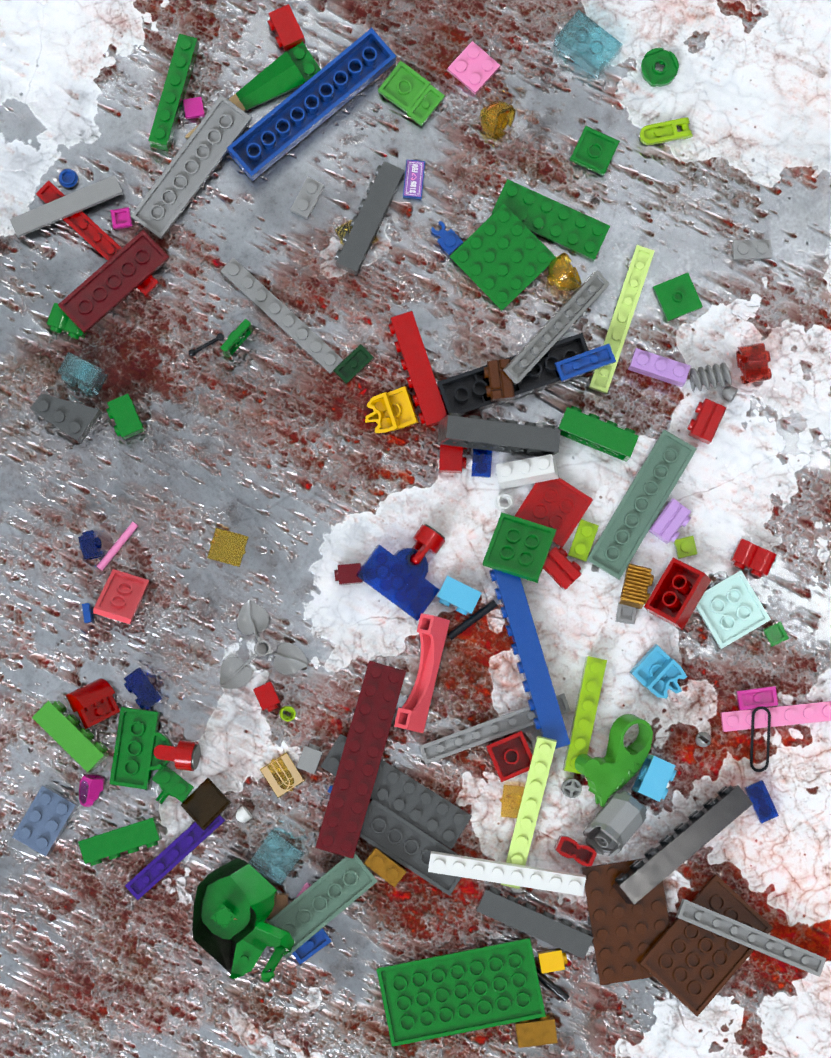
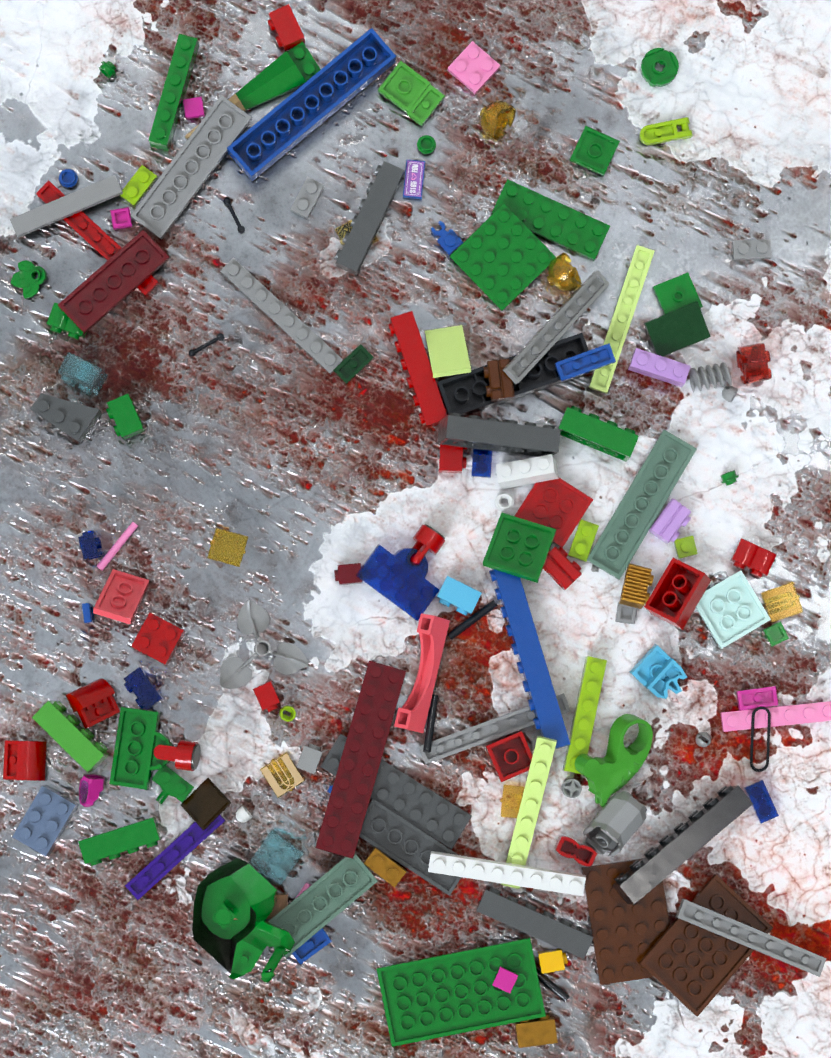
green plate [220,319,253,358] -> none
yellow plate [365,386,419,433] -> none
clear light blue brick [554,10,623,80] -> none
medium azure brick [631,755,677,802] -> none
red brick [687,399,726,444] -> none
none -> red brick [3,740,47,781]
none -> green plate [11,260,47,299]
none -> green plate [99,61,116,79]
none -> lime plate [120,165,158,207]
none -> red brick [131,612,186,665]
none -> black hinge [223,198,245,234]
none -> green plate [417,135,436,154]
none -> black bar [423,694,438,753]
none -> yellowish green tile [425,325,471,378]
none -> dark pink tile [492,966,518,993]
none -> dark green tile [644,301,711,357]
none -> green plate [721,470,739,486]
none -> clear yellow piece [761,582,803,623]

